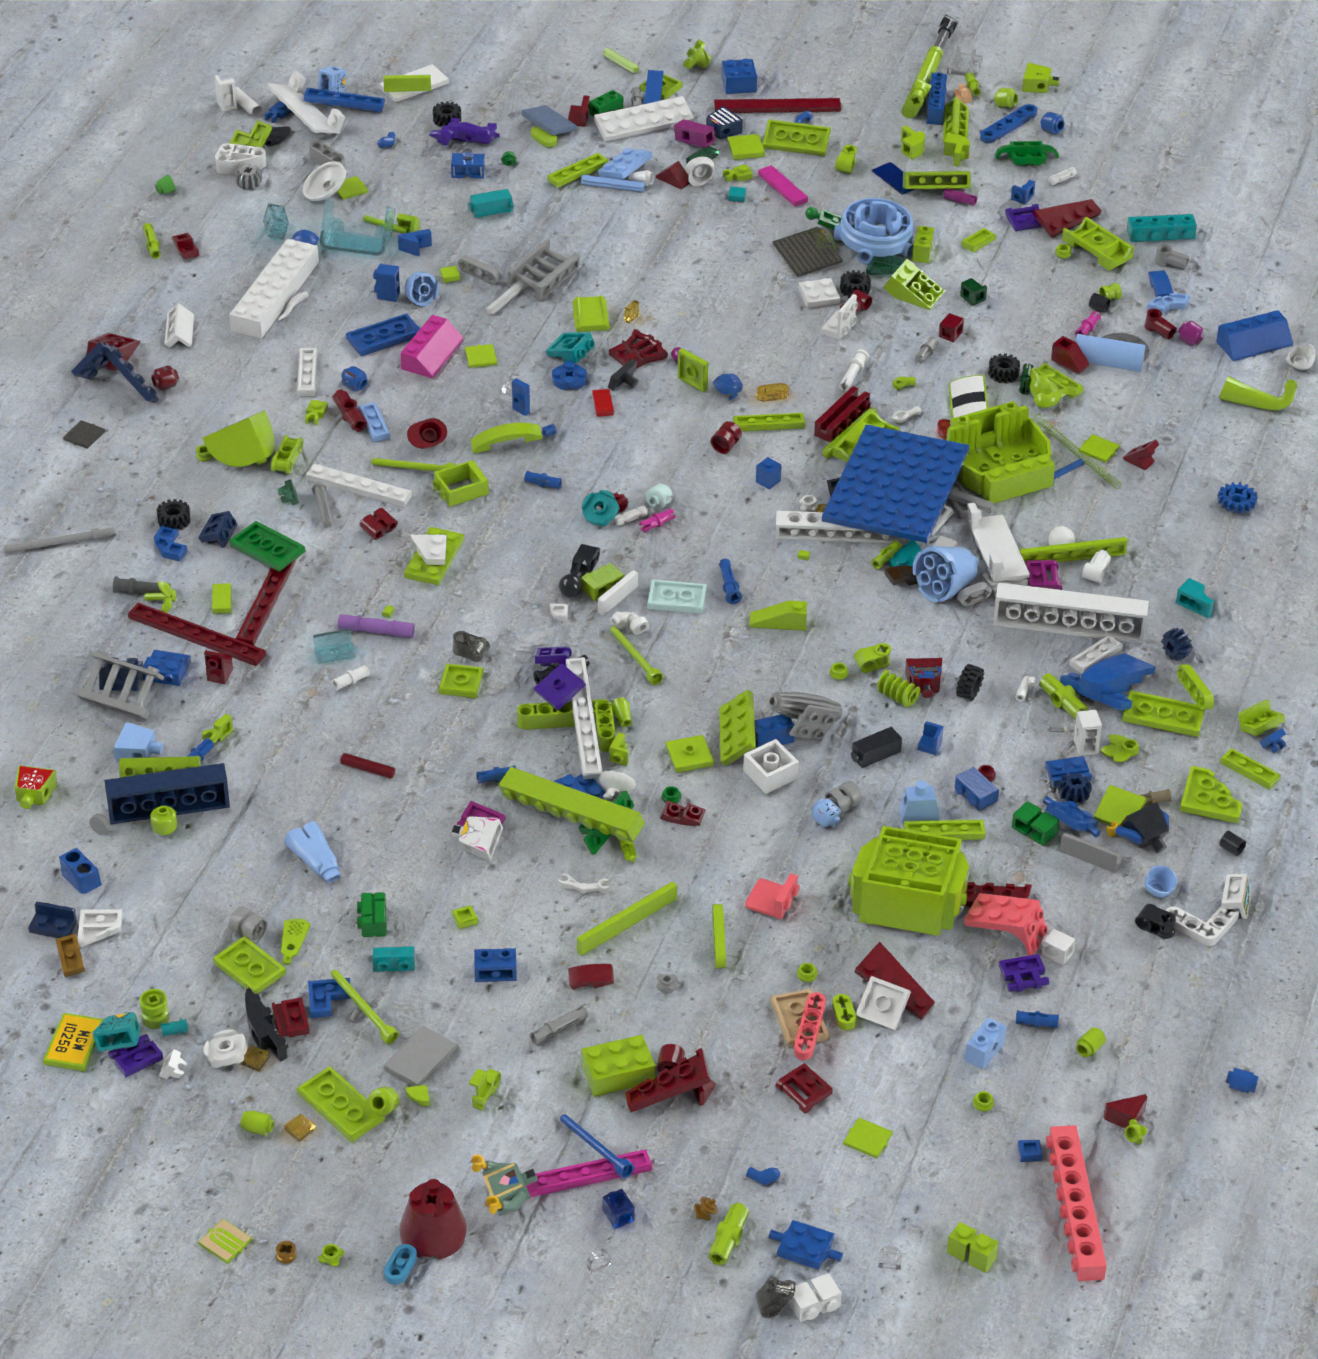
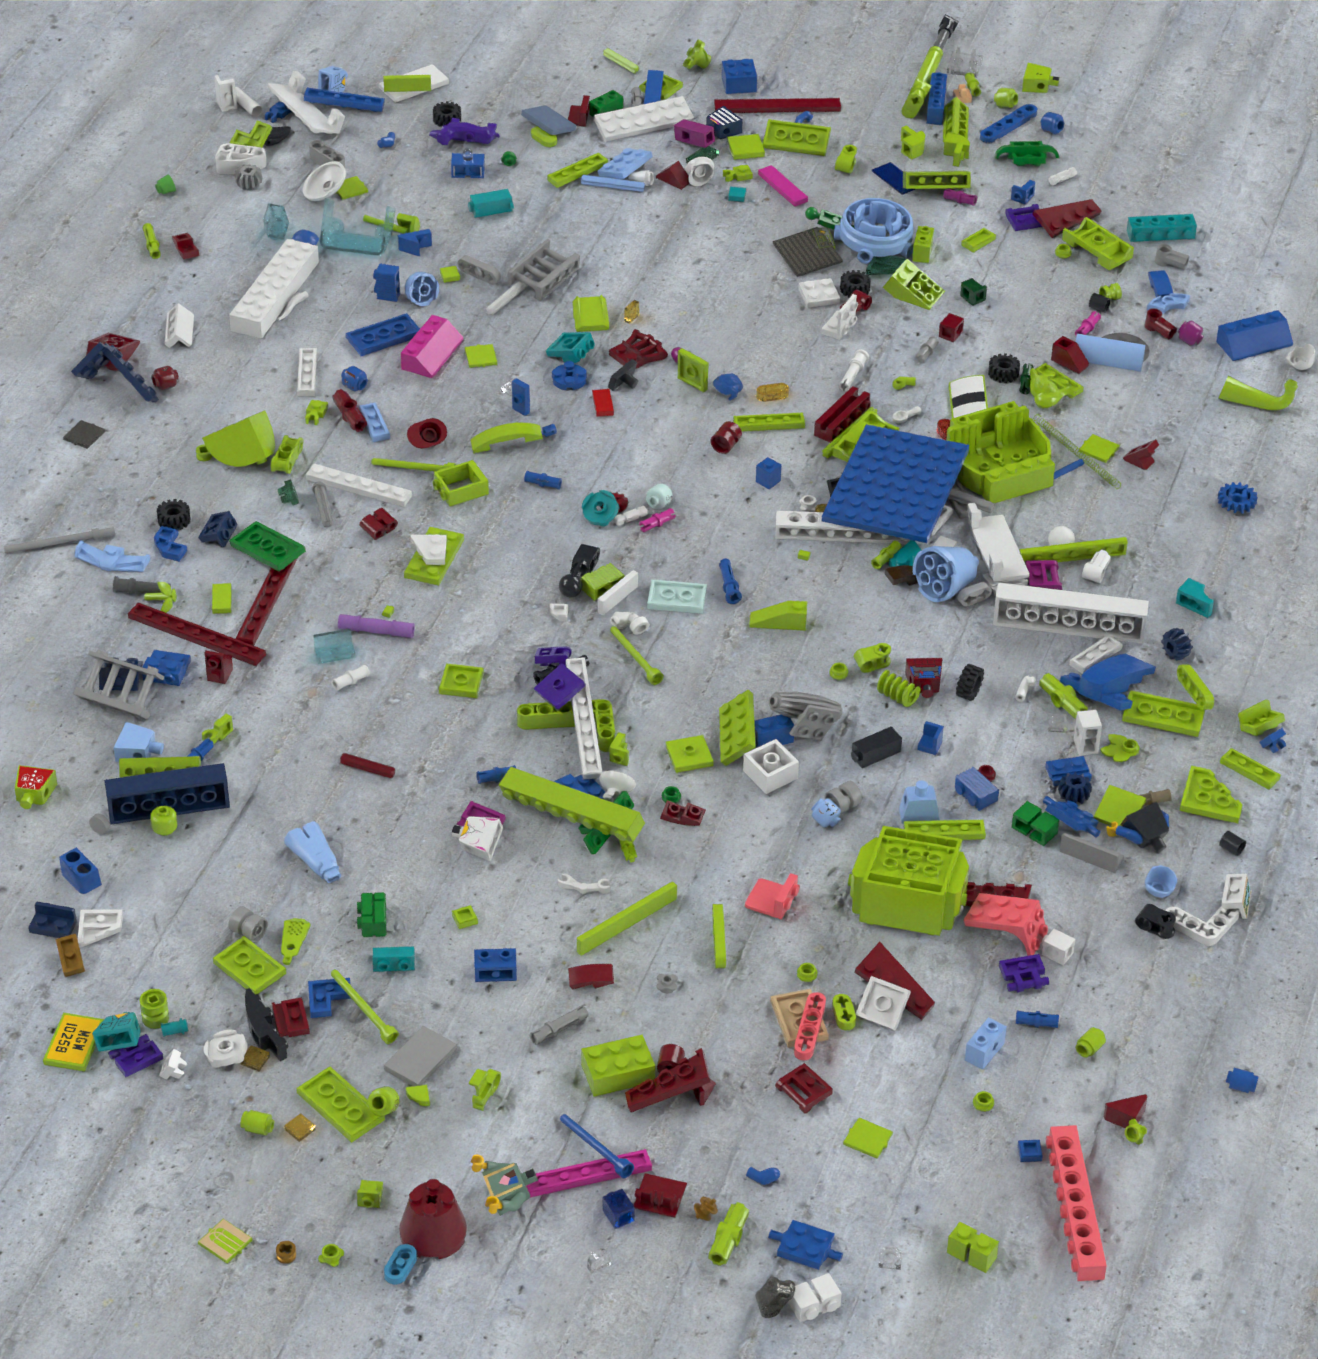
clear smoke piece [452,631,490,662] -> none
lime cone [612,697,632,727] -> none
none -> light blue plate [75,540,150,572]
none -> lime bracket [357,1180,383,1208]
none -> dark red hinge [633,1173,687,1218]

